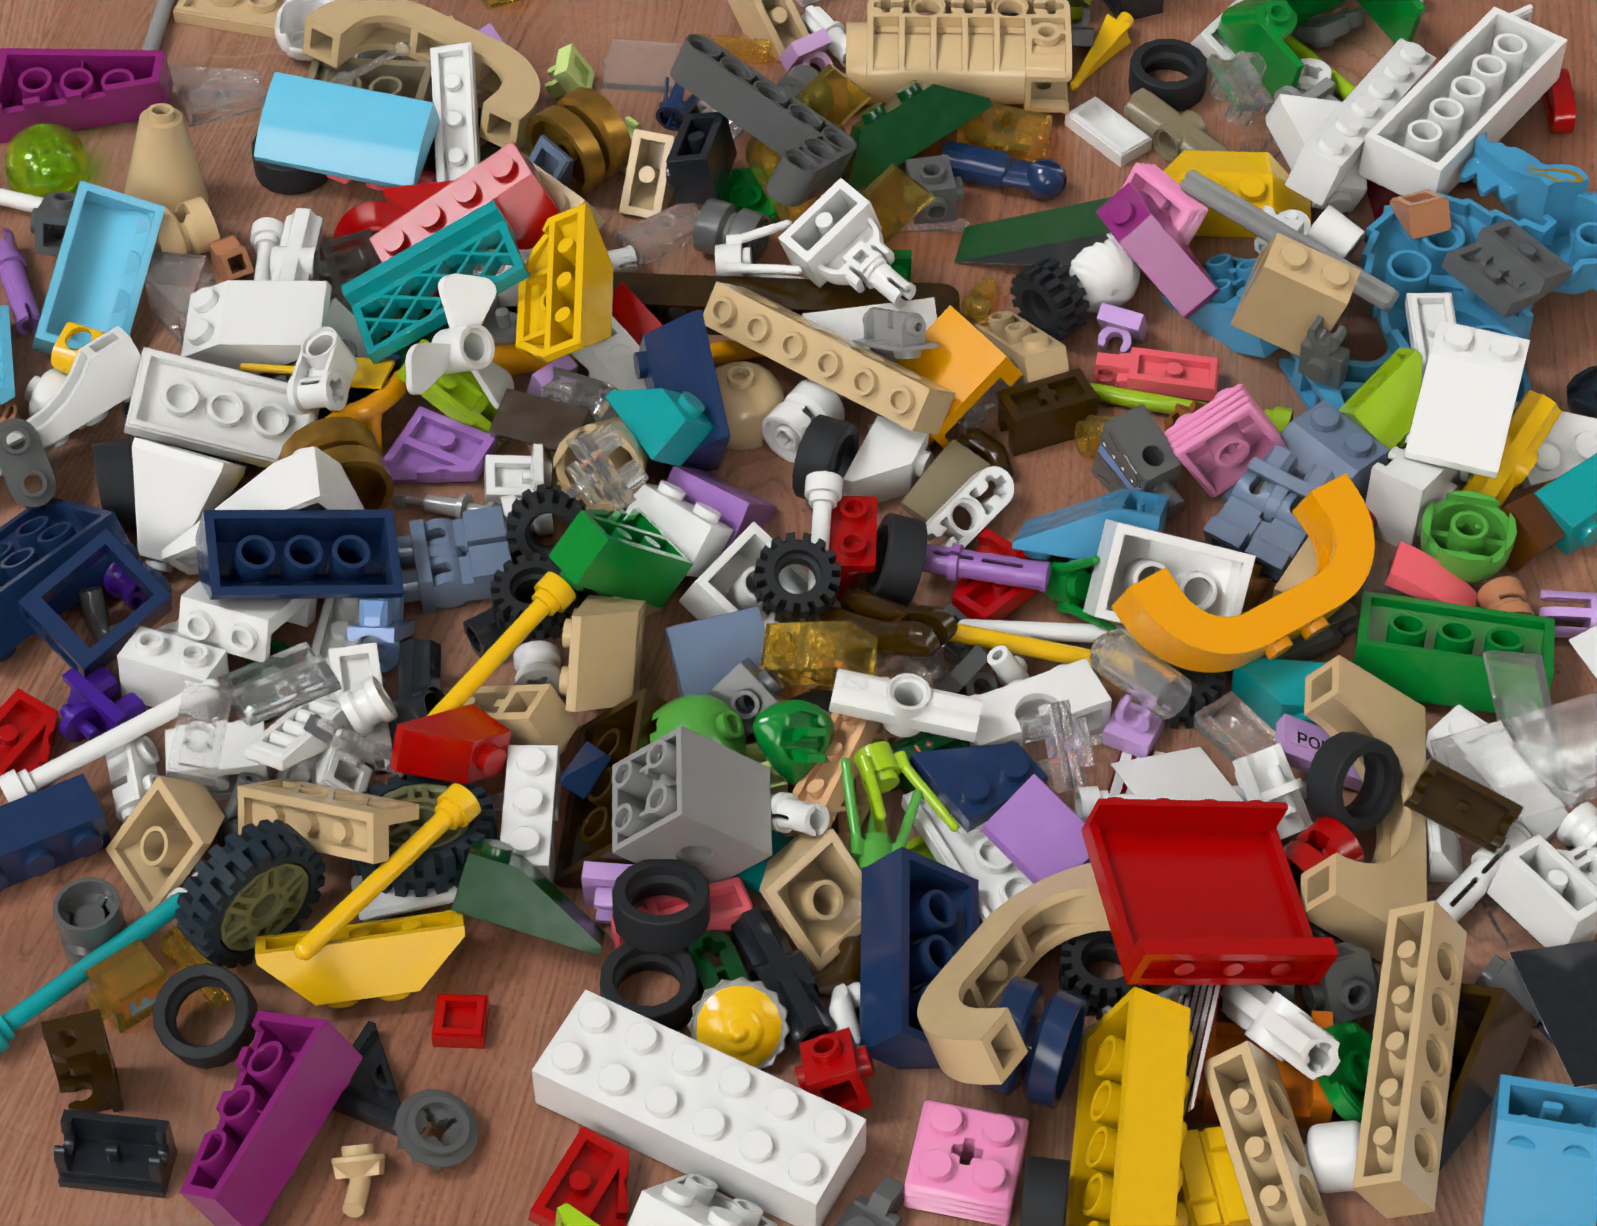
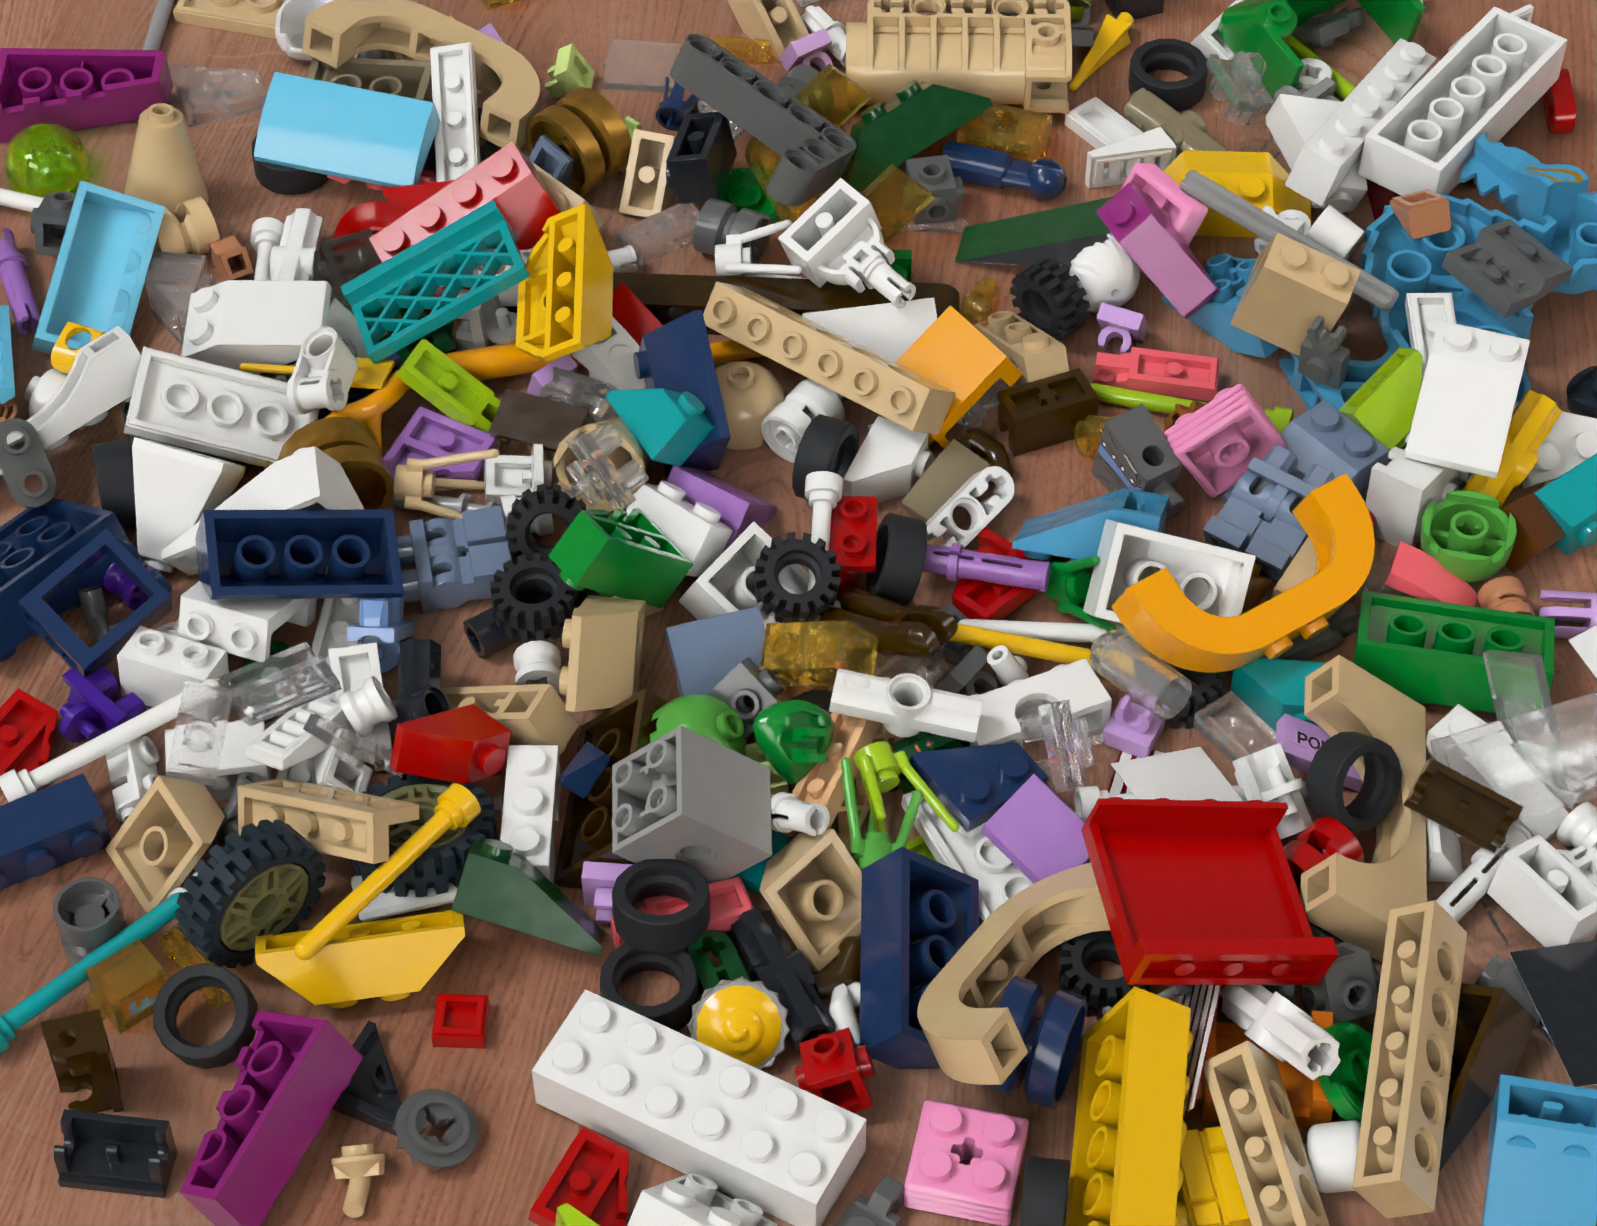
clear hinge [336,40,411,86] -> none
white piece [405,274,514,410] -> none
yellow piece [427,572,576,716] -> none
light grey hinge [852,307,939,359] -> none
none -> tan plant [394,449,500,520]
none -> white slope [1085,127,1176,189]

